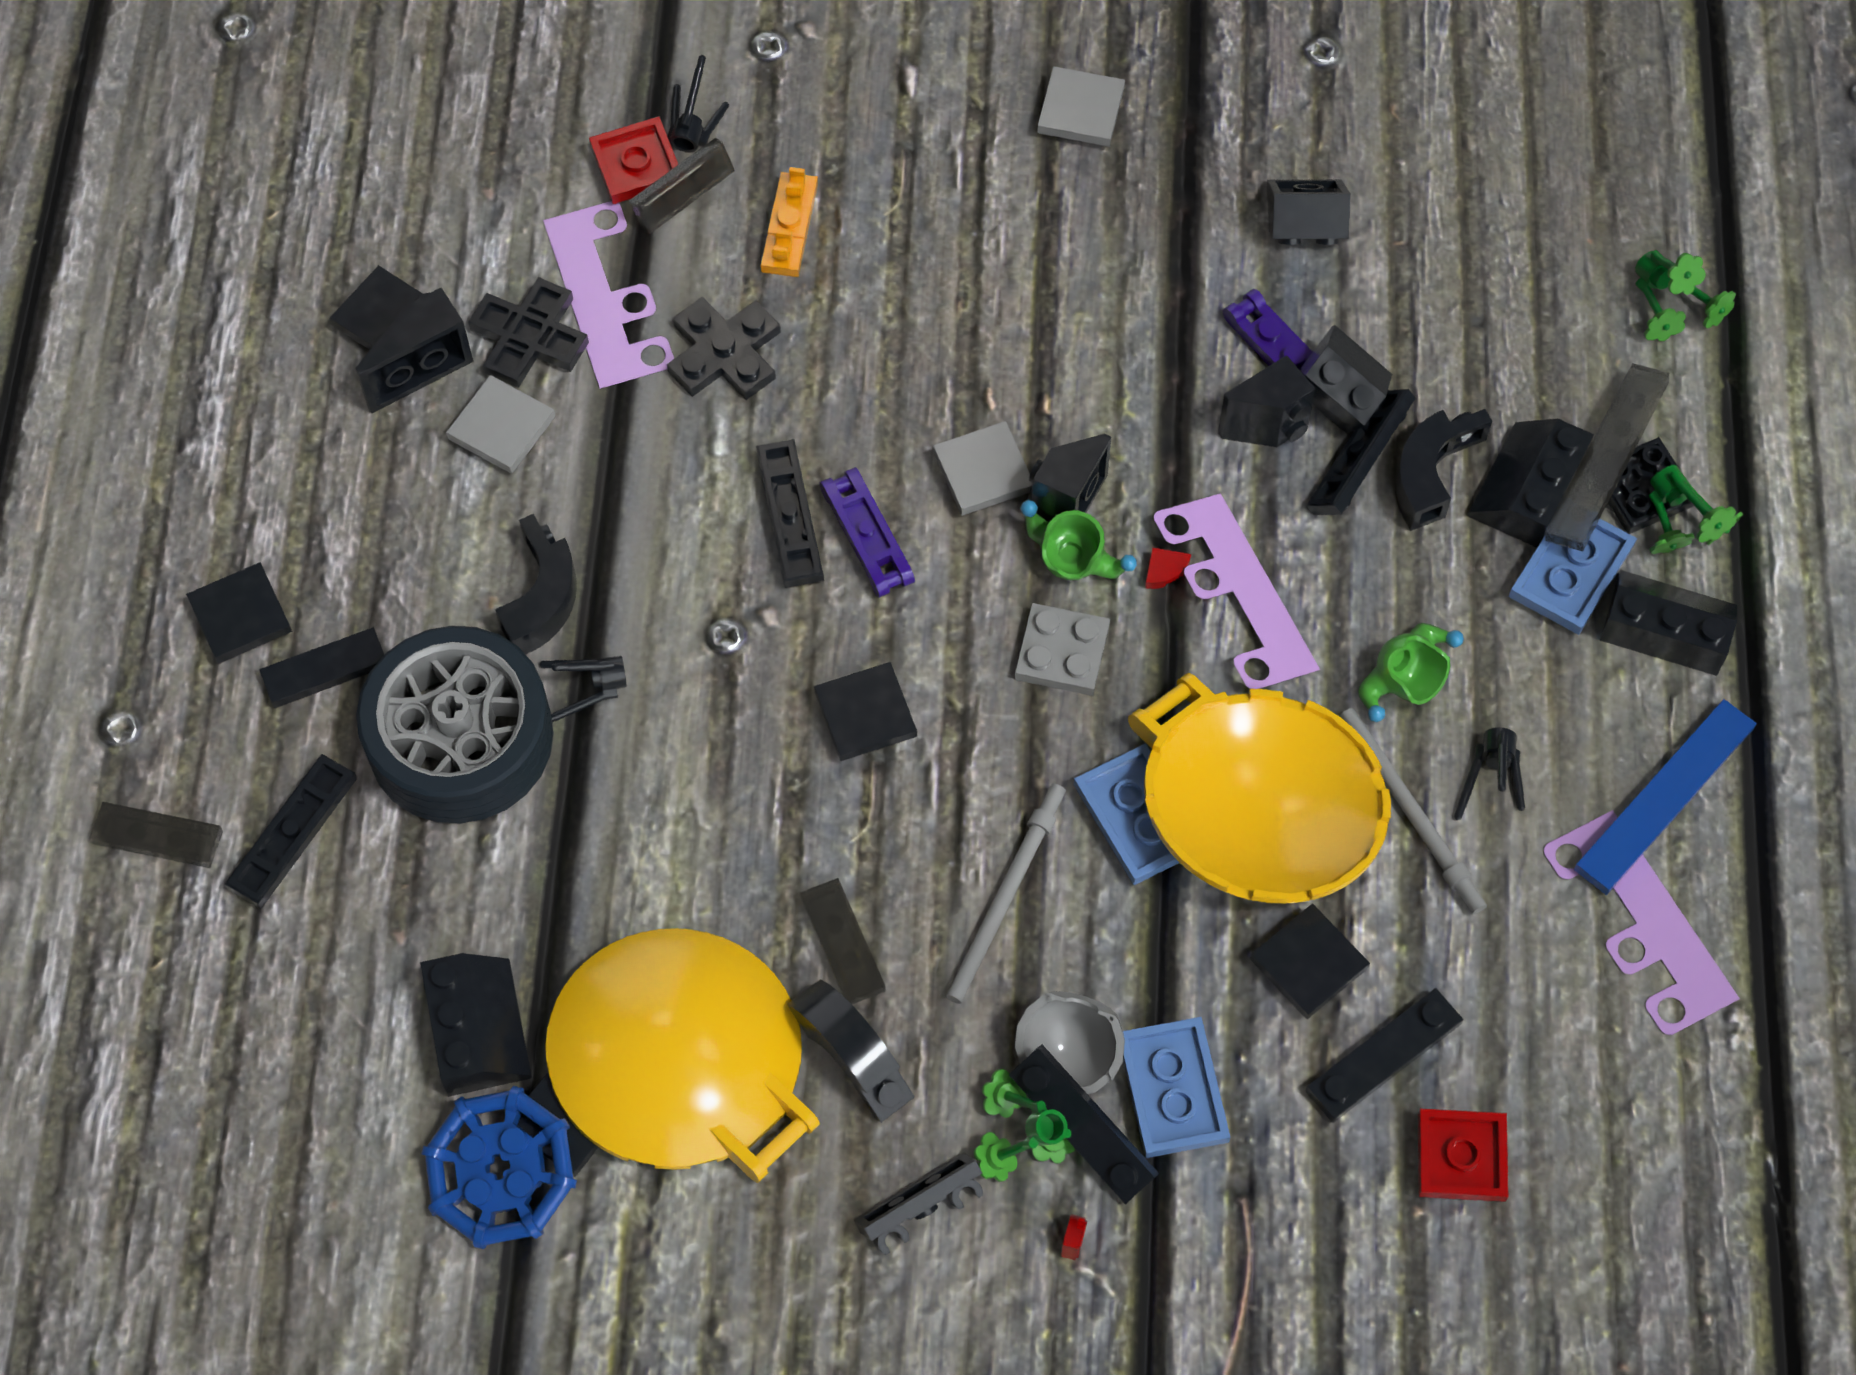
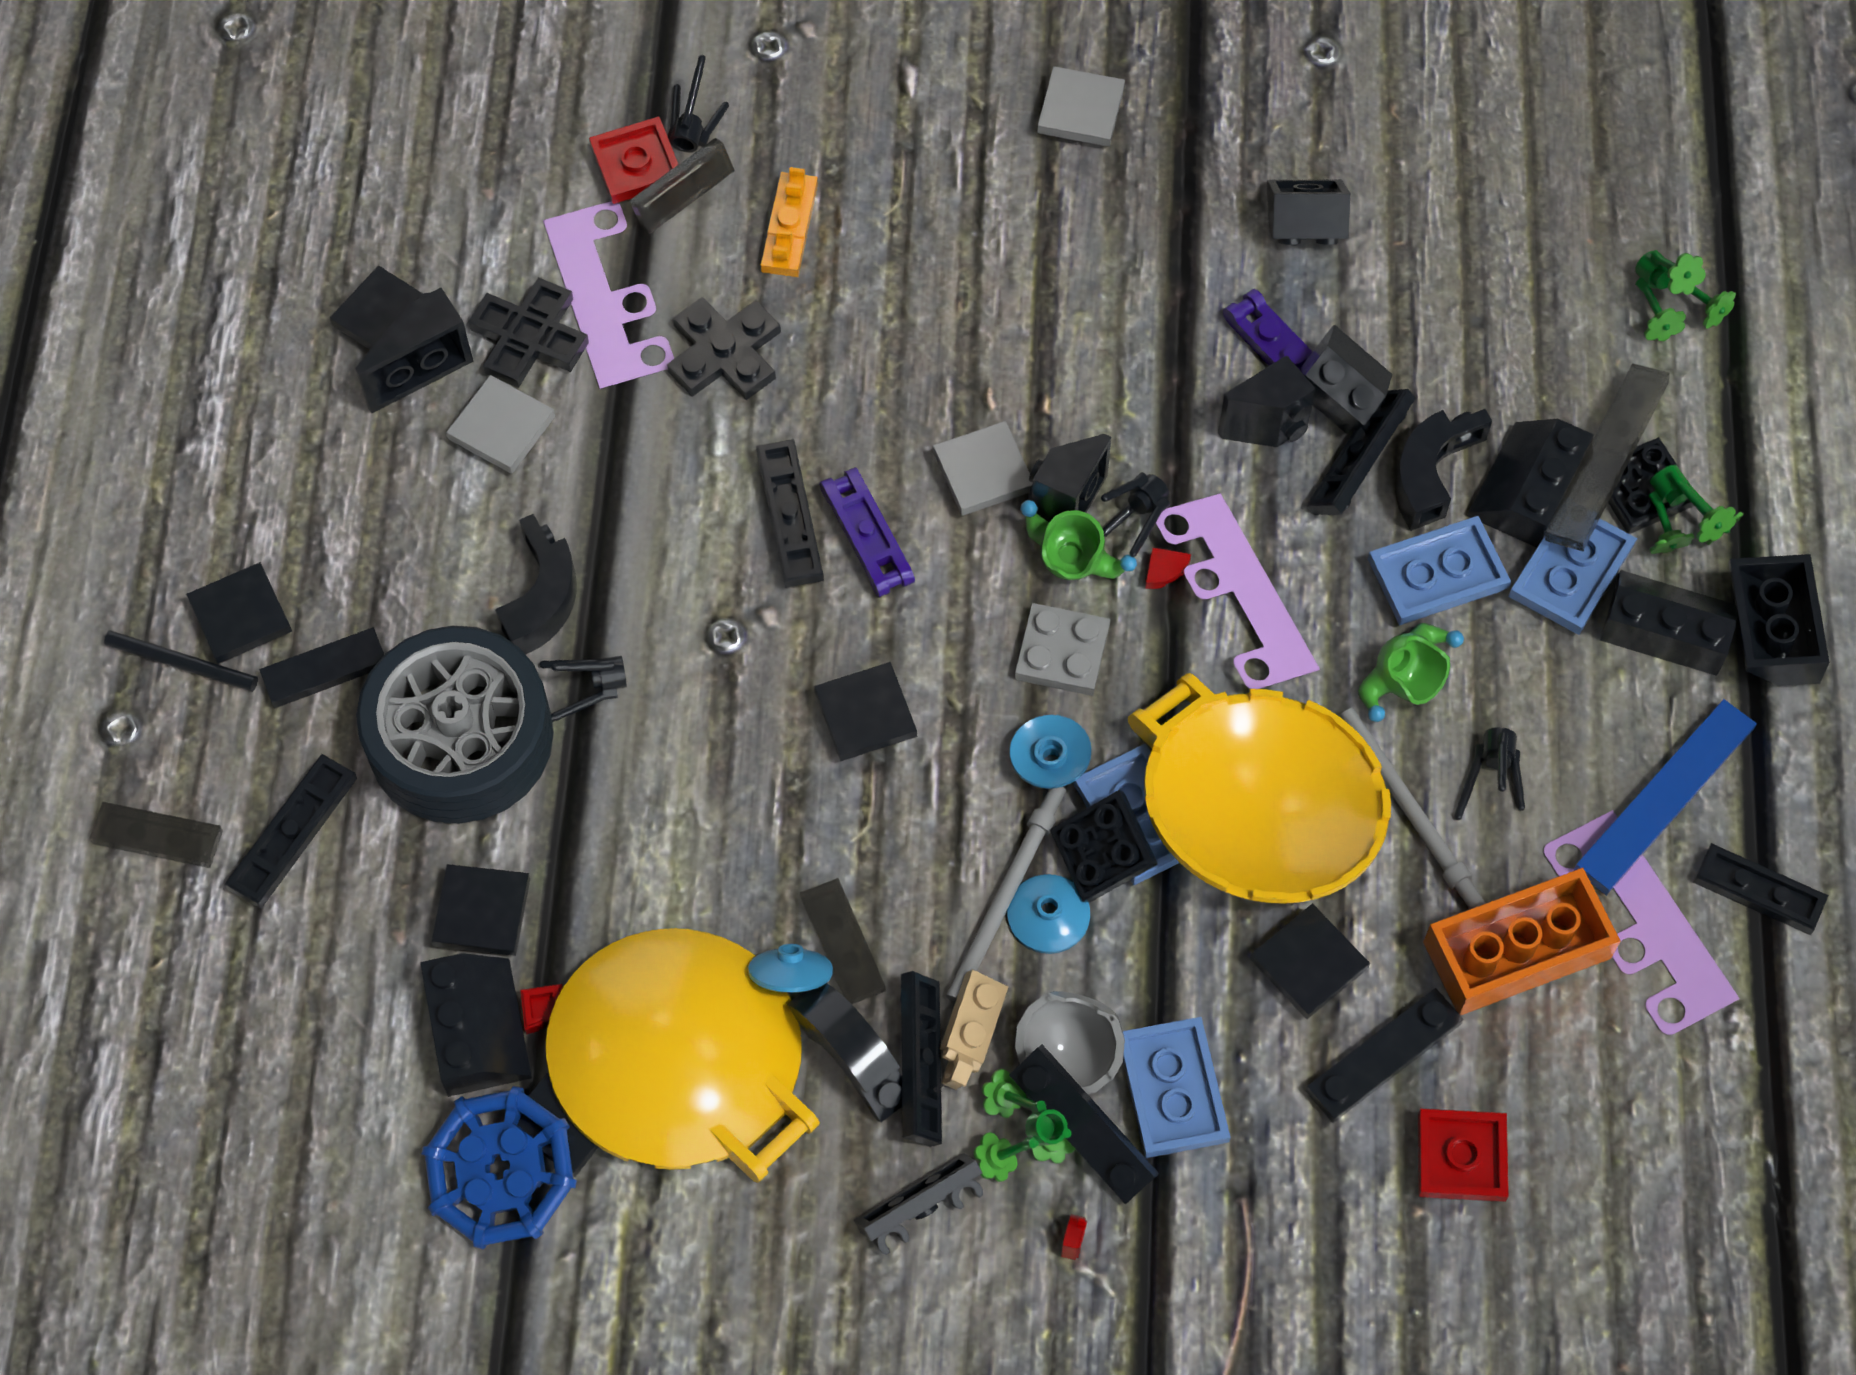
none -> black bar [104,630,258,692]
none -> black tile [431,864,530,956]
none -> red tile [520,984,563,1034]
none -> dark azure dish [748,944,833,992]
none -> black plate [900,971,942,1147]
none -> tan hinge [940,969,1008,1090]
none -> dark azure dish [1007,874,1090,954]
none -> dark azure dish [1010,715,1092,789]
none -> black tile [1050,790,1158,903]
none -> black plant [1101,472,1170,557]
none -> medium blue plate [1368,516,1511,626]
none -> orange brick [1423,868,1621,1016]
none -> black tile [1693,843,1829,935]
none -> black slope [1728,554,1830,686]

